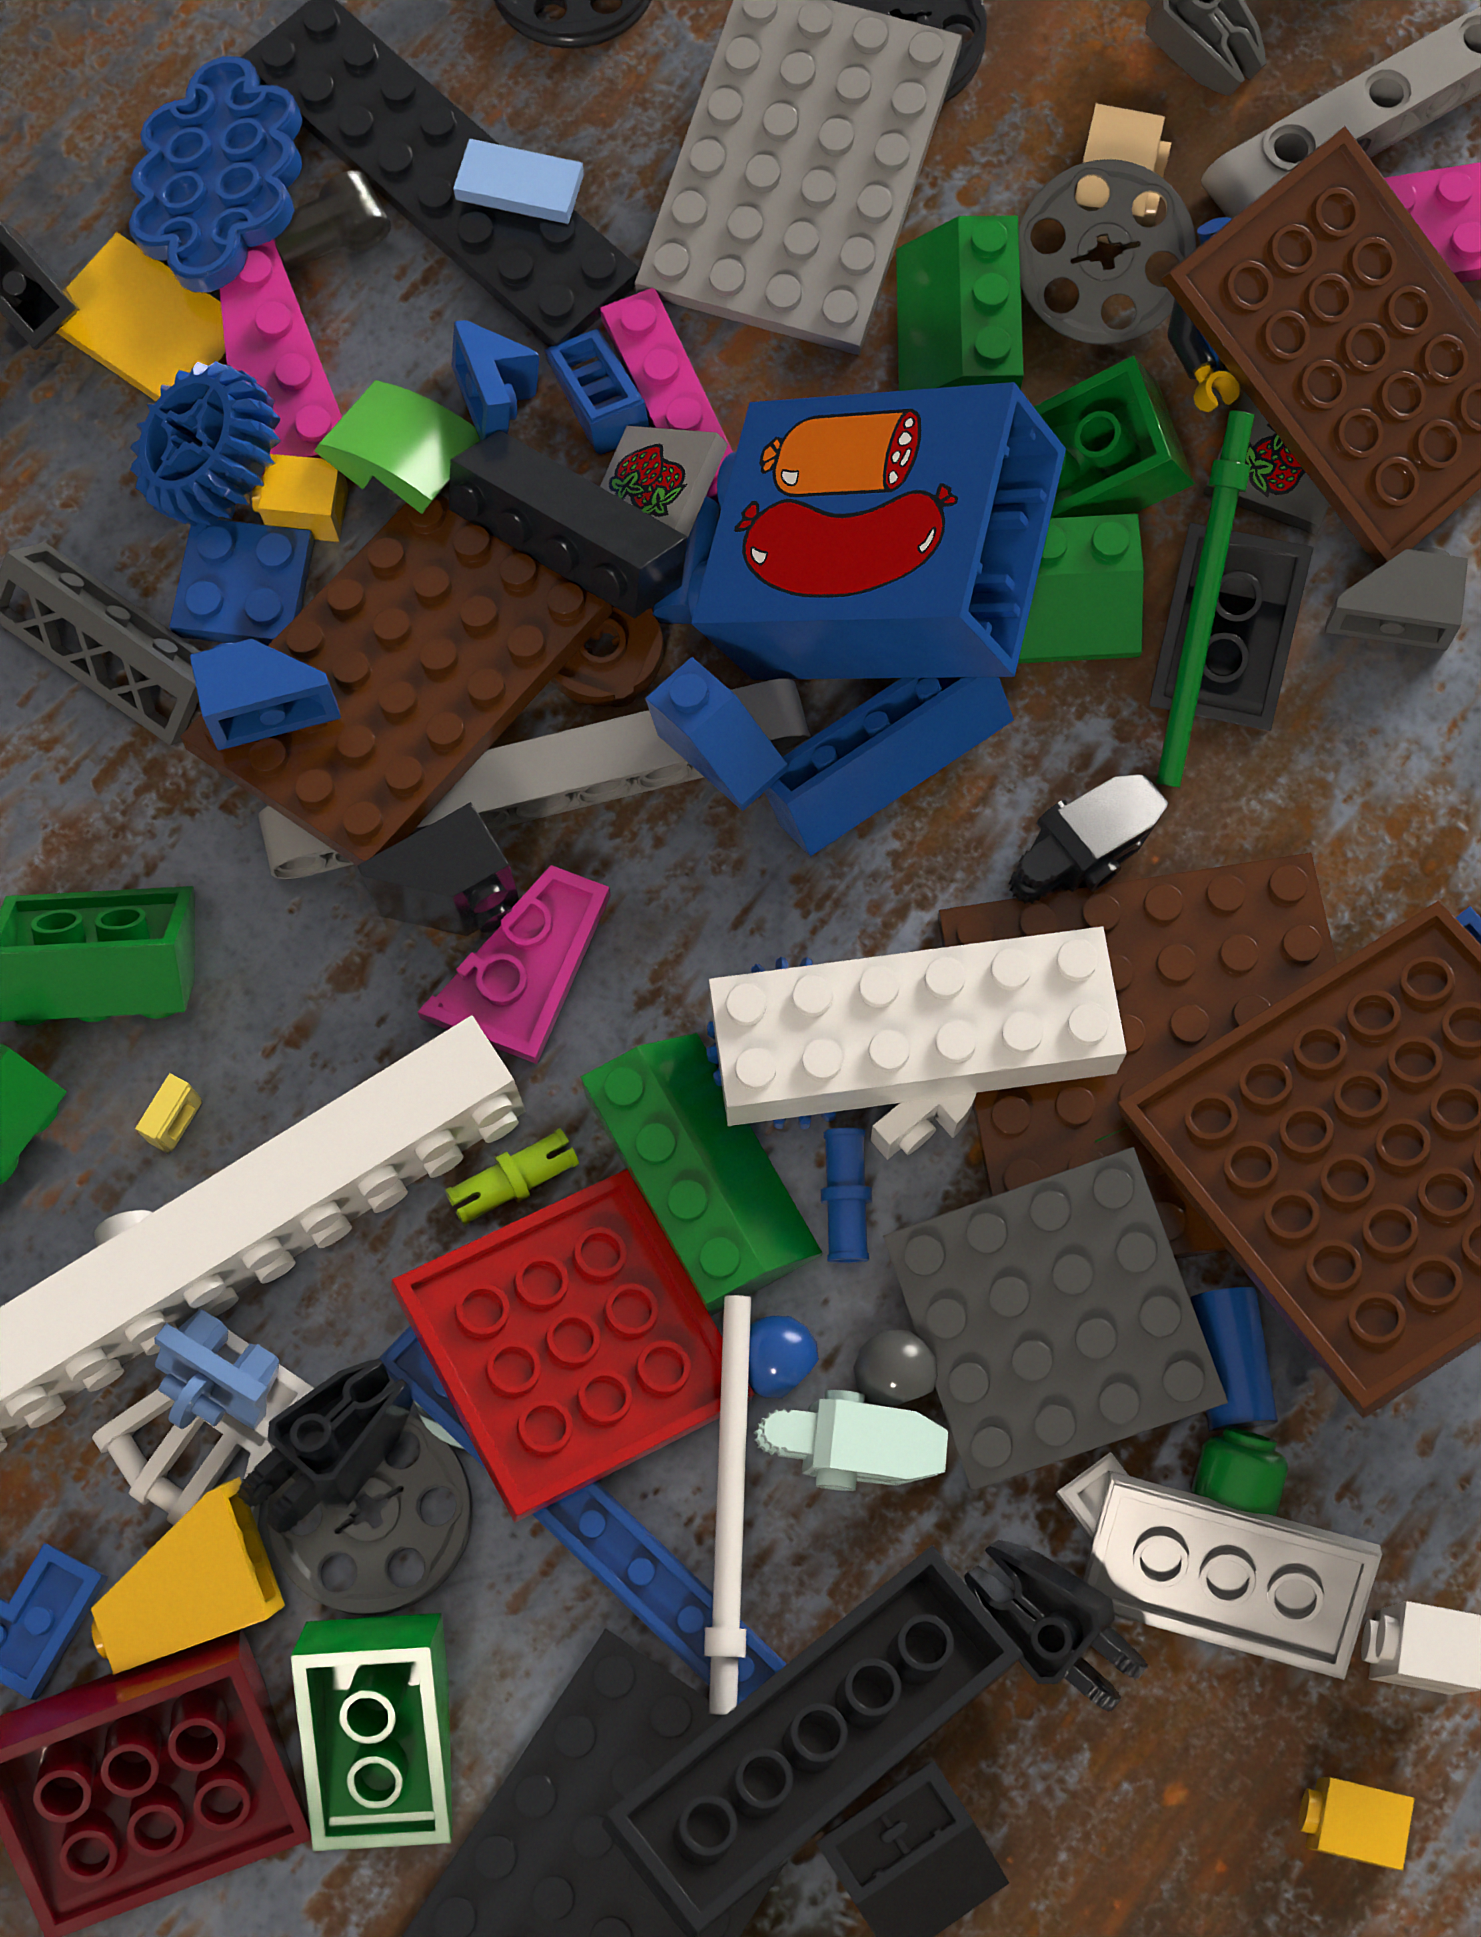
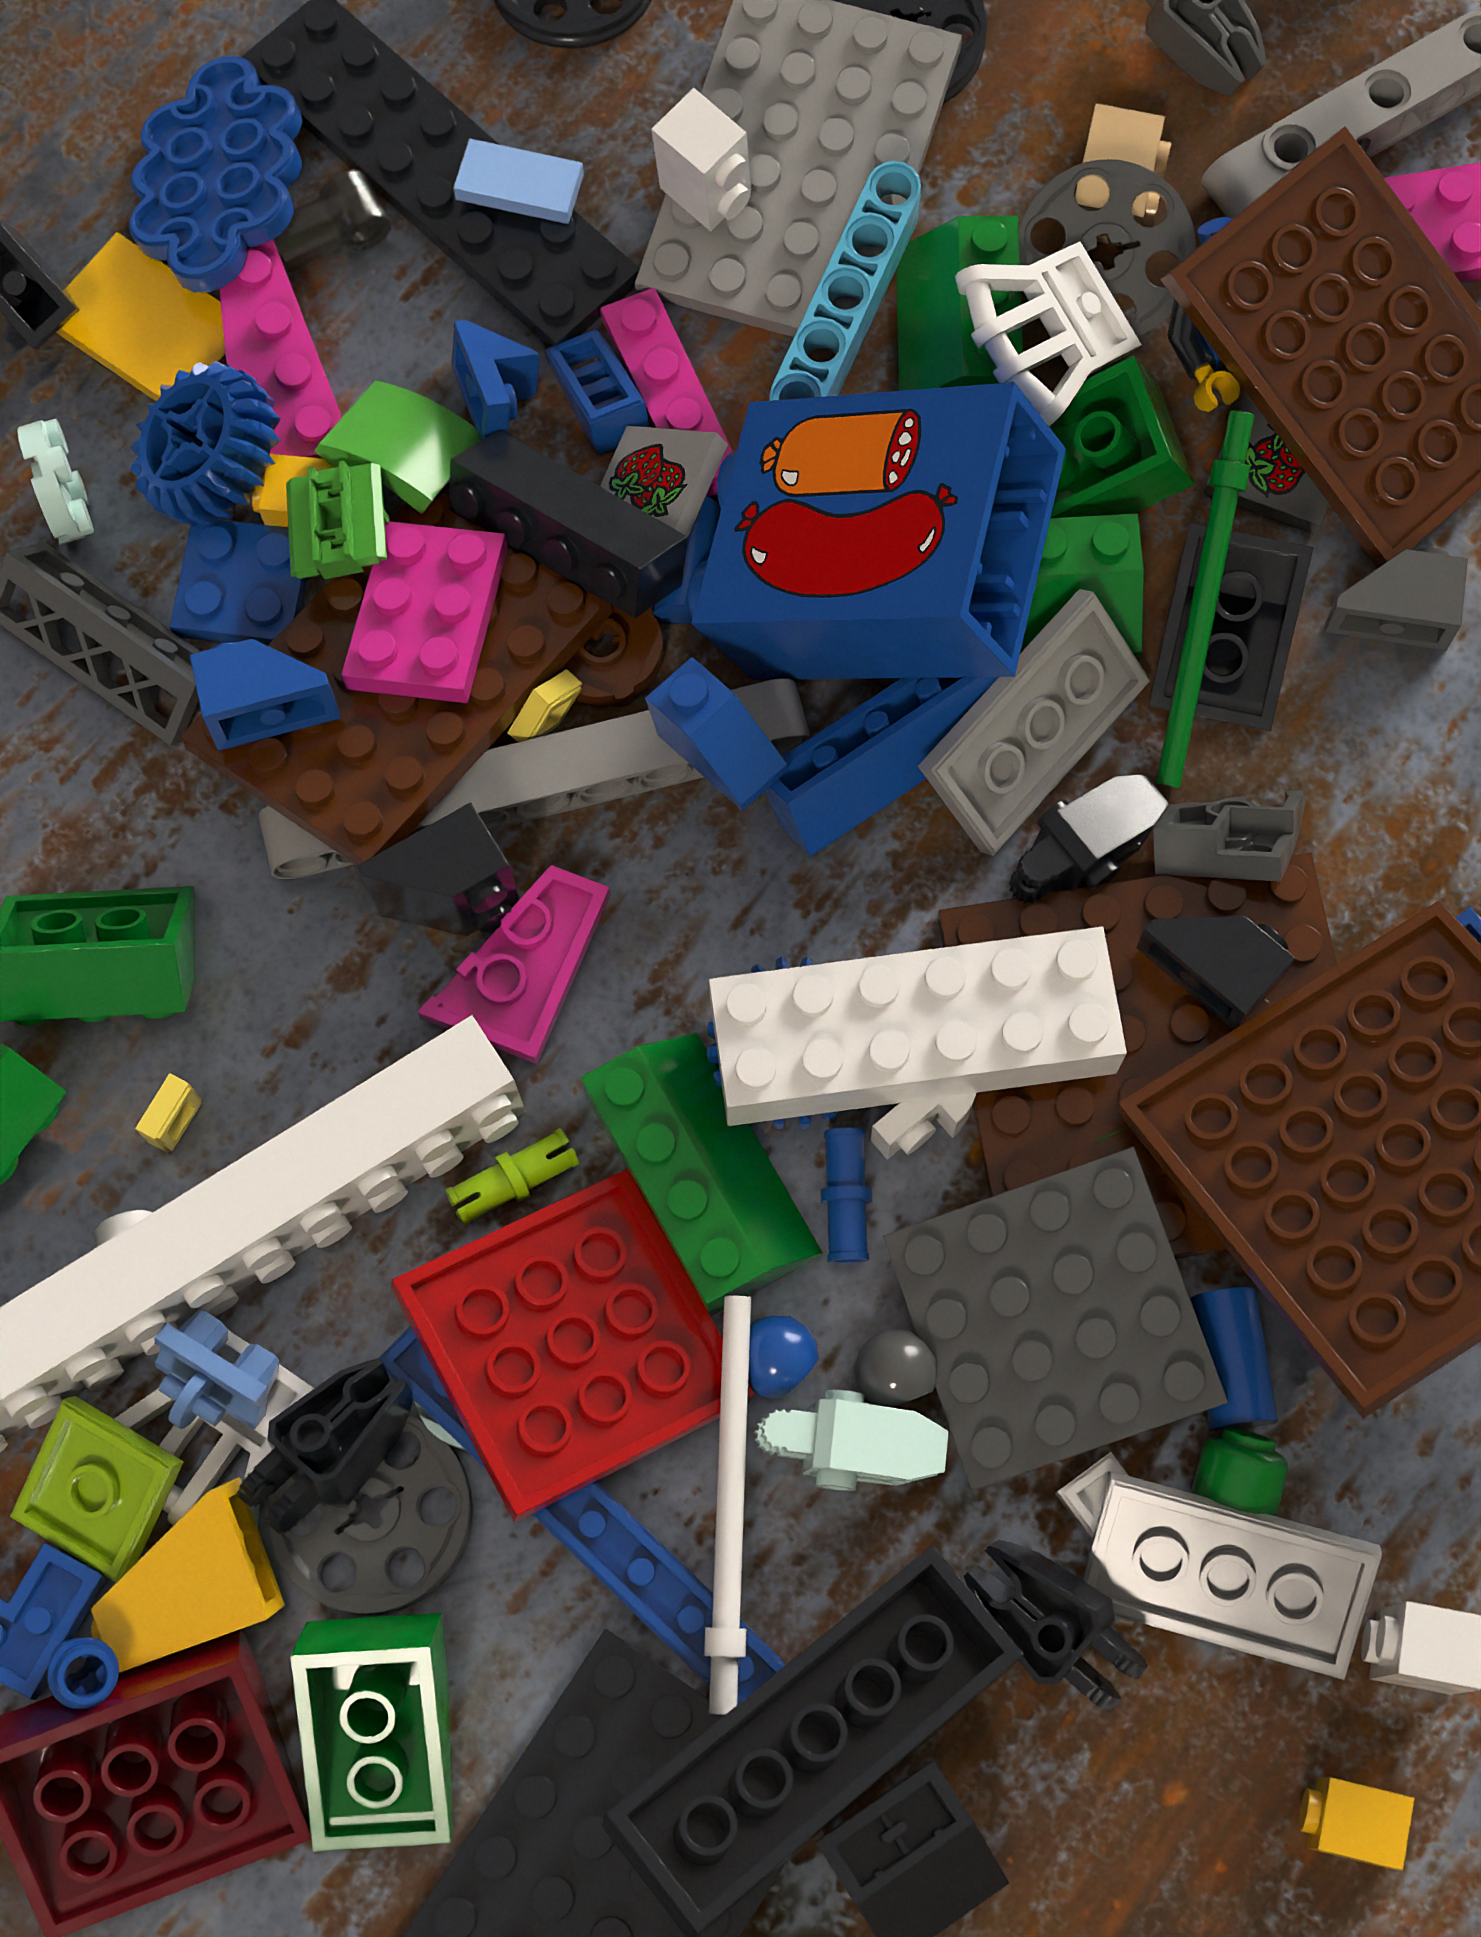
none -> lime tile [10,1396,184,1583]
none -> light aqua plate [17,418,94,545]
none -> blue cone [47,1637,119,1709]
none -> bright green piece [286,461,389,579]
none -> dark pink plate [341,522,508,703]
none -> light yellow tile [507,669,583,742]
none -> white brick [651,88,751,232]
none -> medium azure beam [769,161,921,401]
none -> light grey tile [918,589,1151,856]
none -> white plate [955,241,1141,426]
none -> black slope [1136,916,1295,1030]
none -> dark grey slope [1153,790,1305,881]

